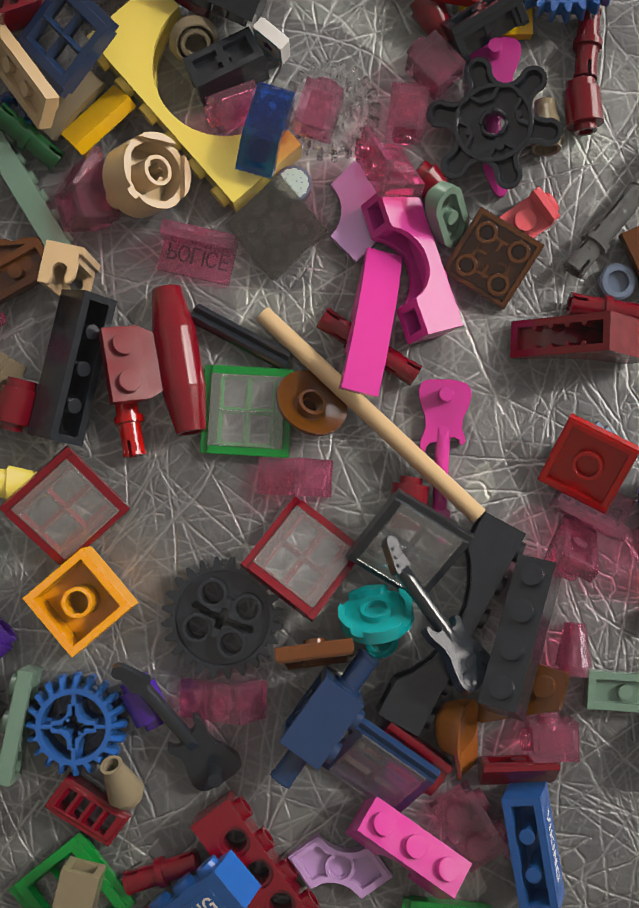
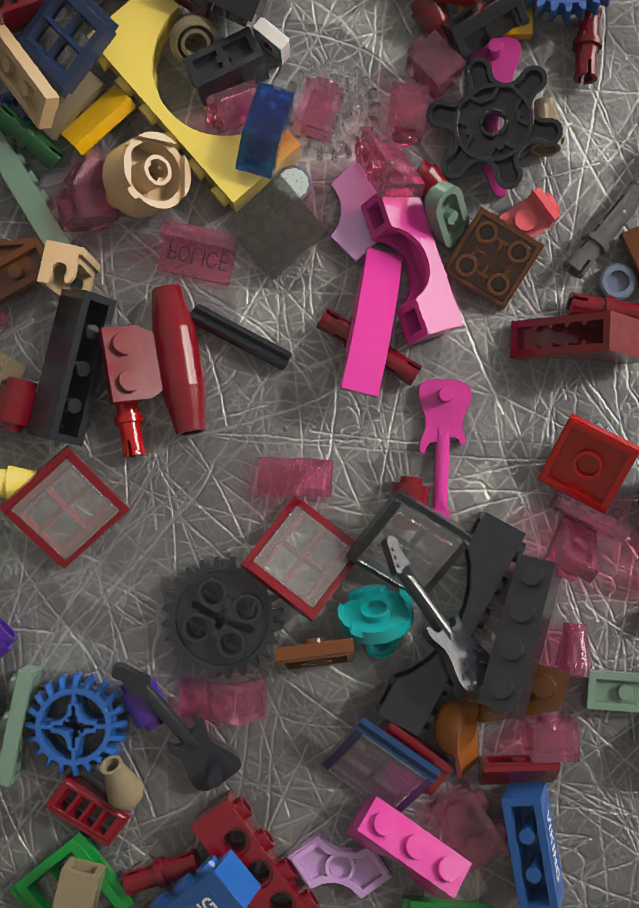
light orange brick [22,546,139,657] -> none
clear piece [200,365,294,458] -> none
tan piece [256,307,486,523] -> none
dark blue brick [270,648,379,789] -> none
reddish brown dish [276,370,347,436] -> none
dark red brick [563,76,604,136] -> none

